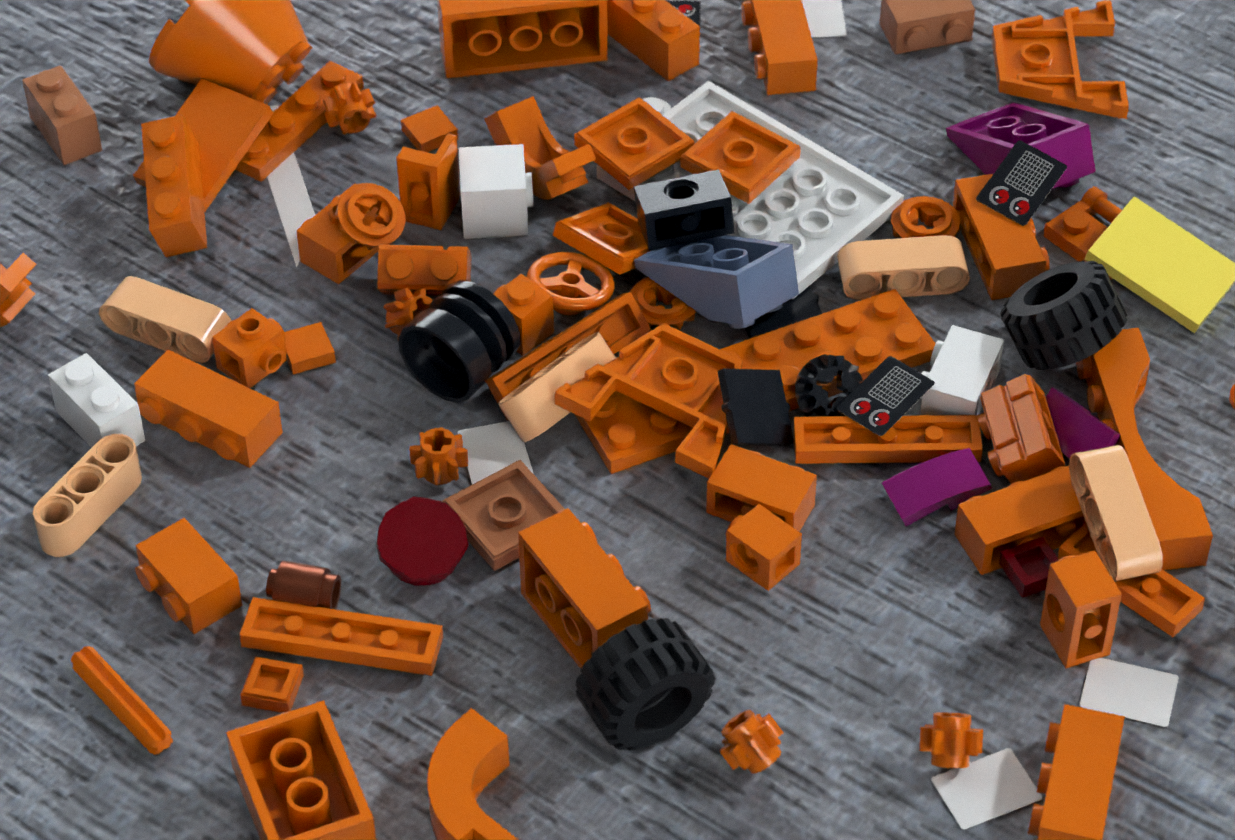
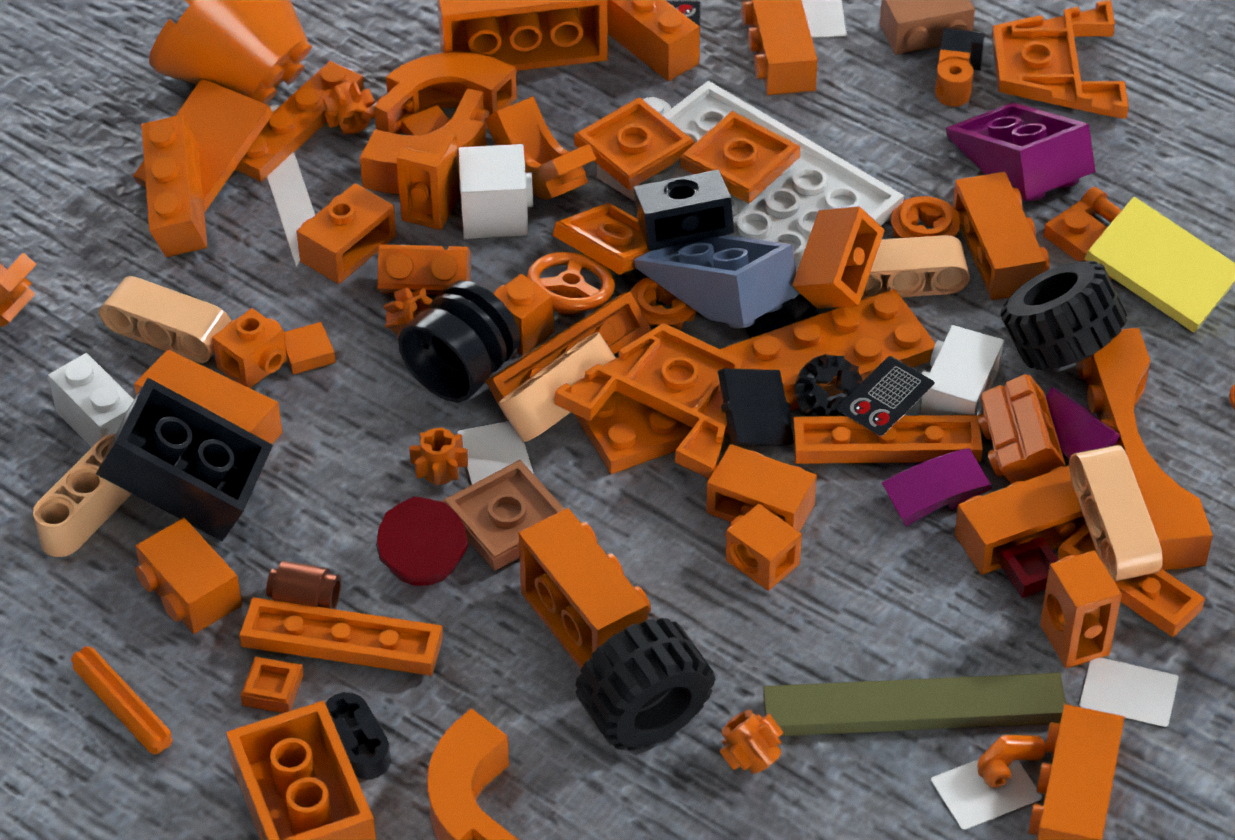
nougat brick [22,65,102,165] -> none
orange gear [335,183,405,251] -> none
orange gear [919,712,983,768] -> none
black sticker [976,140,1067,226] -> none
none -> black brick [96,378,273,541]
none -> black beam [325,692,391,780]
none -> orange arch [360,89,489,194]
none -> orange arch [374,52,517,135]
none -> olive tile [763,672,1066,736]
none -> orange brick [792,206,885,309]
none -> orange leg [935,28,985,107]
none -> orange arm [977,735,1045,788]

